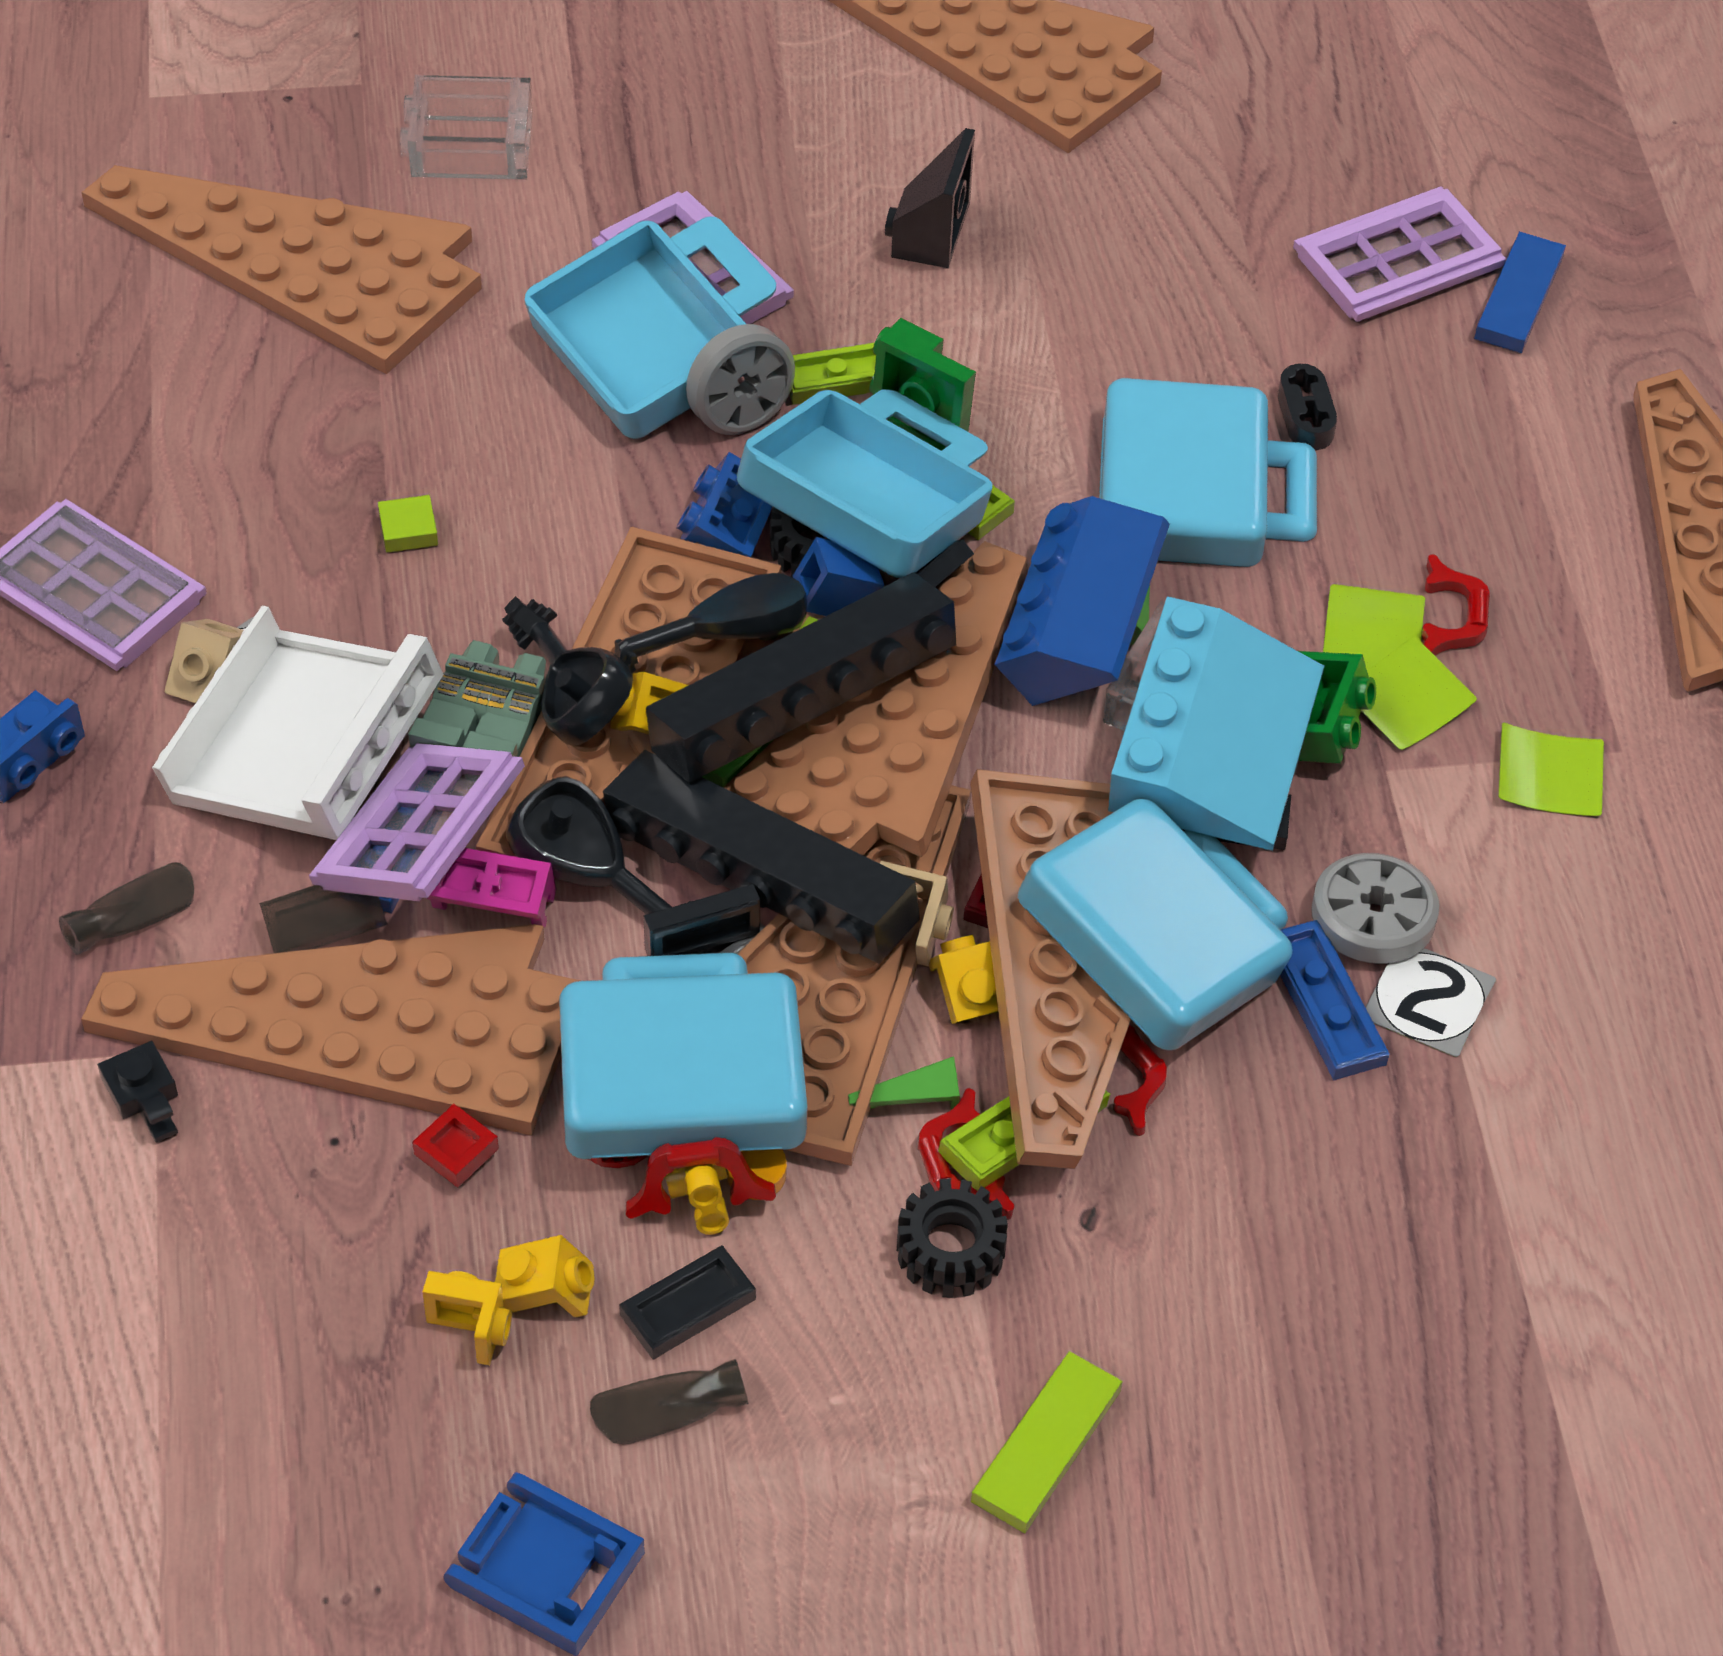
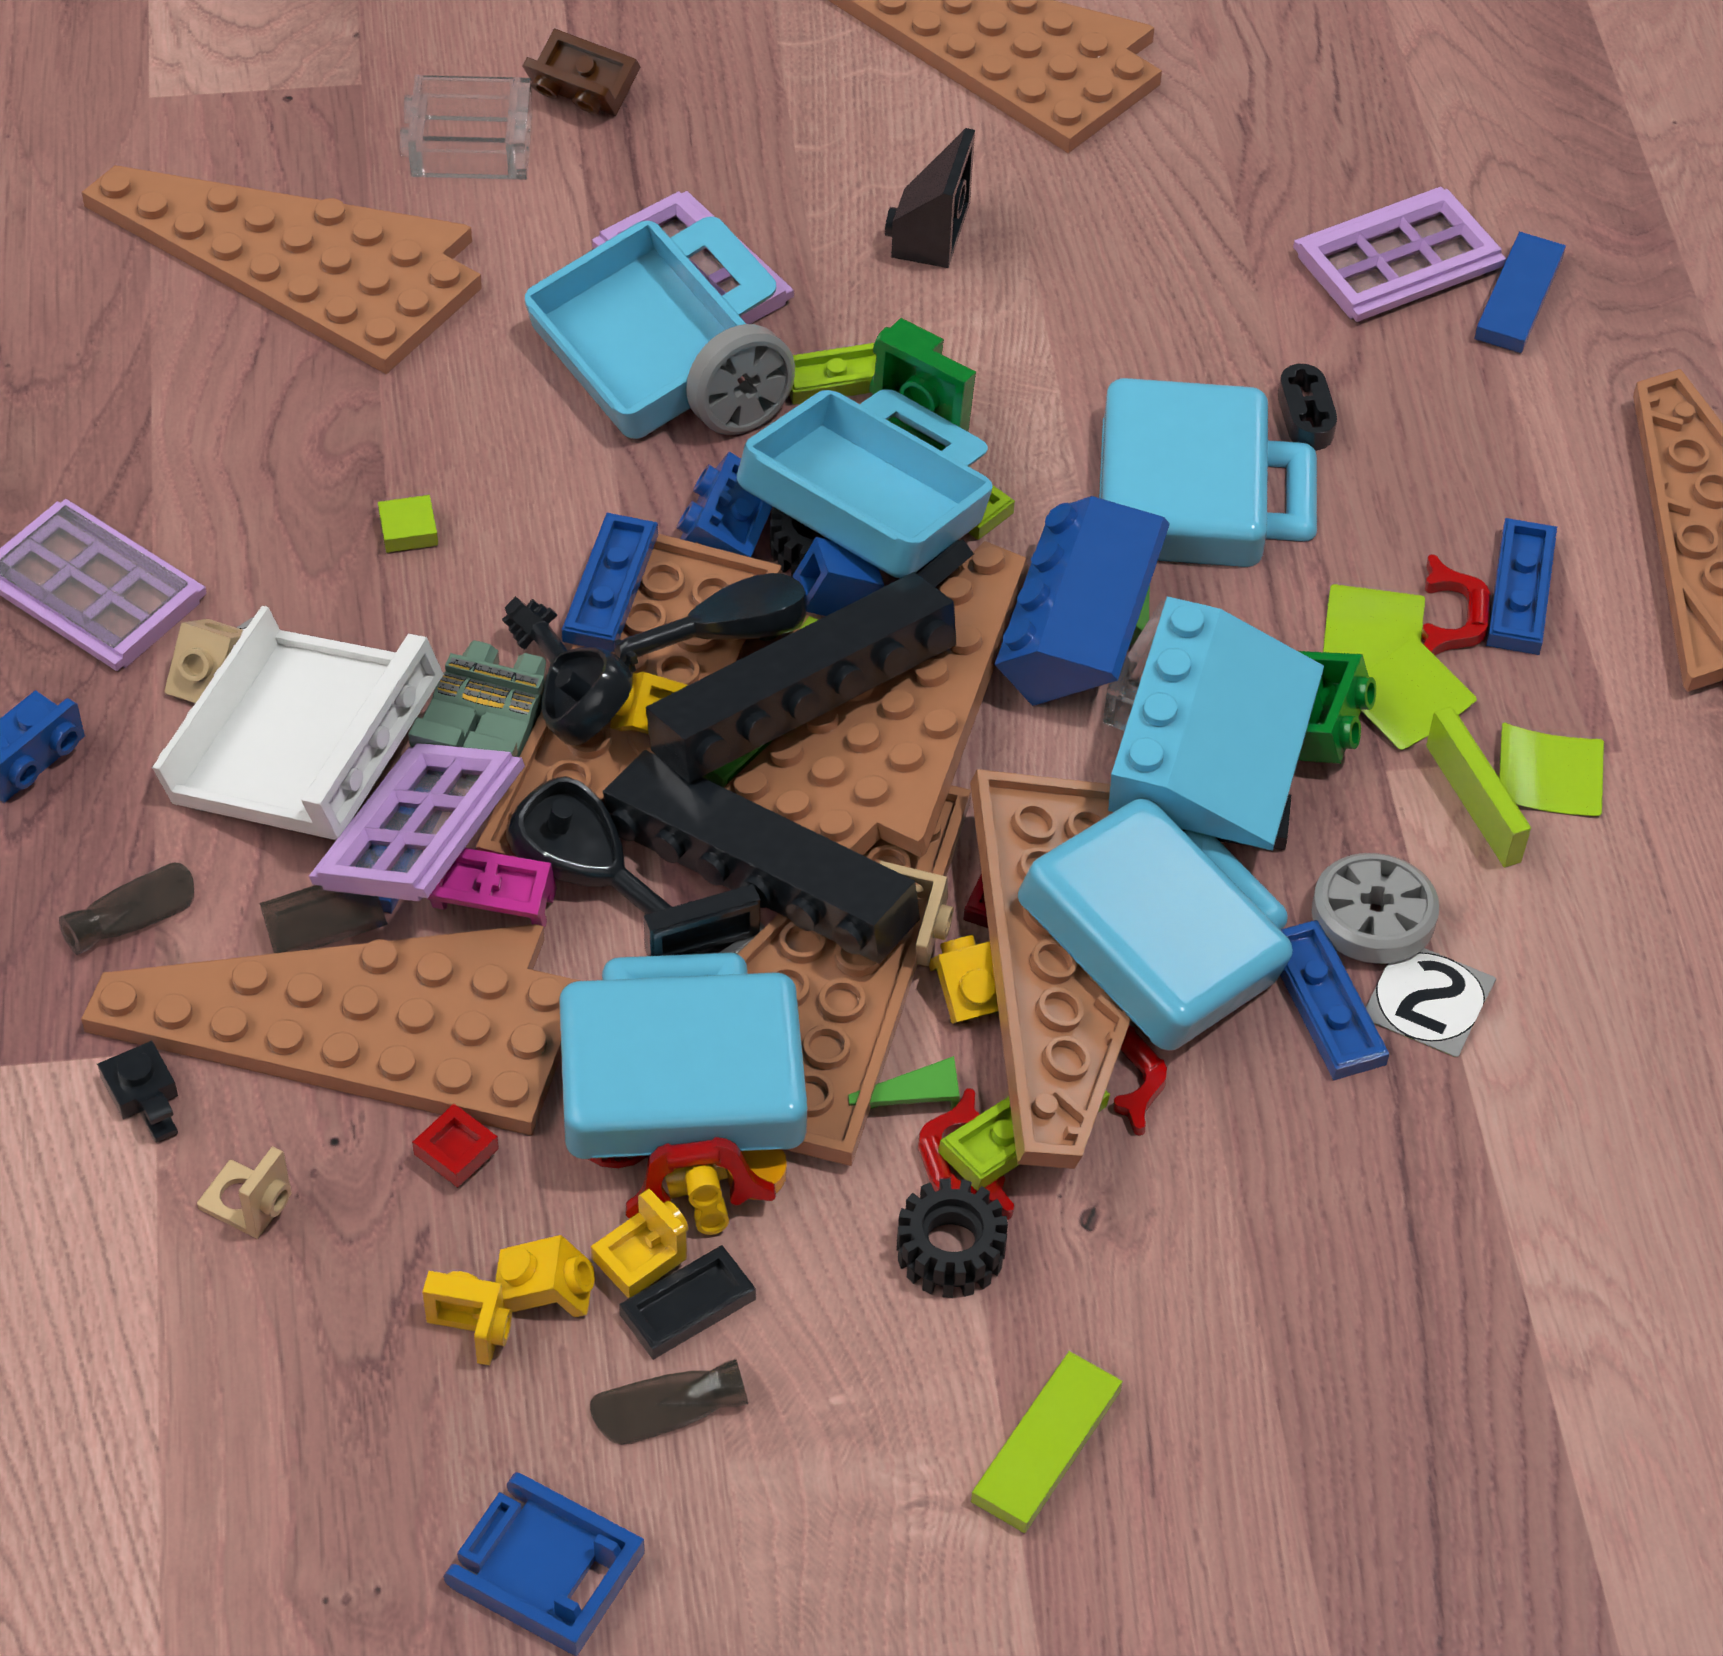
none -> tan bracket [197,1146,291,1239]
none -> reddish brown bracket [522,28,641,116]
none -> blue tile [562,512,658,653]
none -> yellow bracket [591,1189,688,1299]
none -> lime tile [1426,707,1531,868]
none -> blue tile [1486,518,1557,655]

